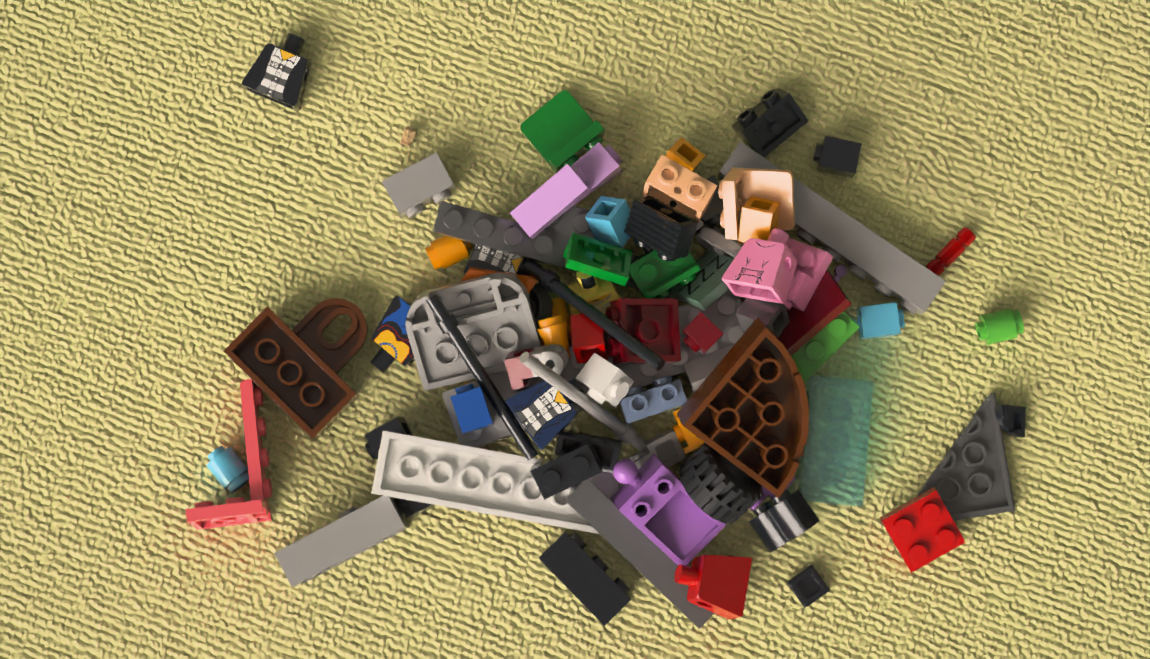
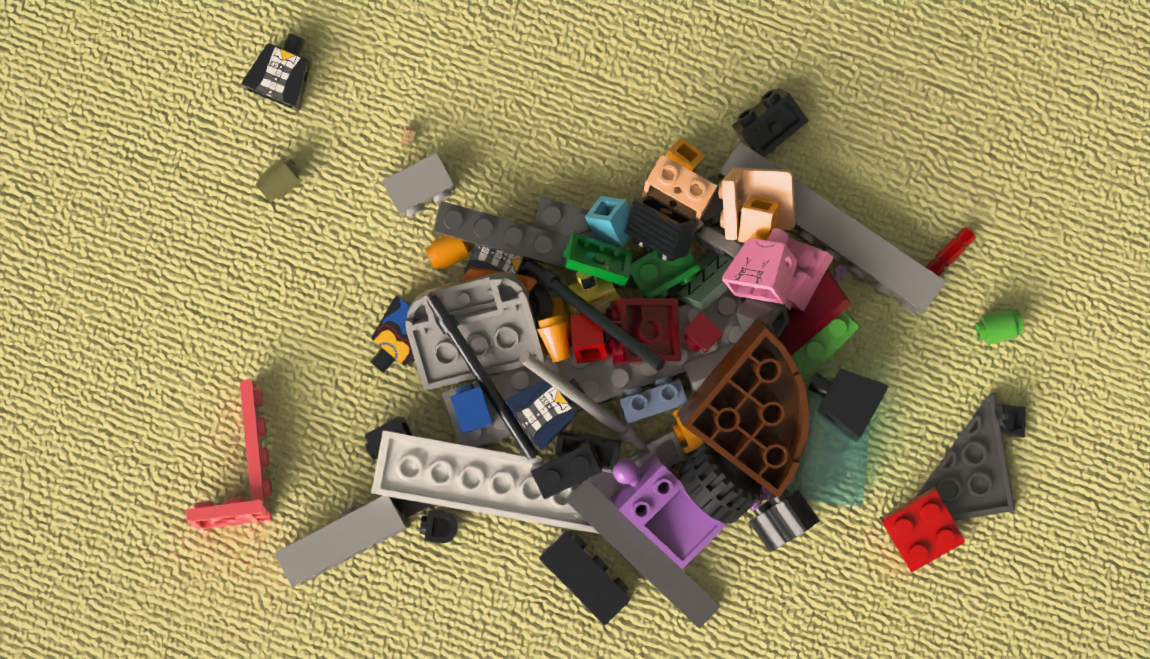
medium azure brick [206,446,249,493] -> none
reddish brown brick [223,298,368,440] -> none
leg [504,344,569,390] -> none
lavender arch [510,143,623,239] -> none
green bracket [520,90,605,173] -> none
white brick [576,353,634,407] -> none
red torso [674,555,752,619] -> none
black tile [786,565,830,608] -> none
black brick [813,136,862,178] -> none
medium azure brick [856,302,905,340] -> none
none -> olive brick [255,158,302,202]
none -> black plate [420,510,459,543]
none -> black torso [807,369,889,443]

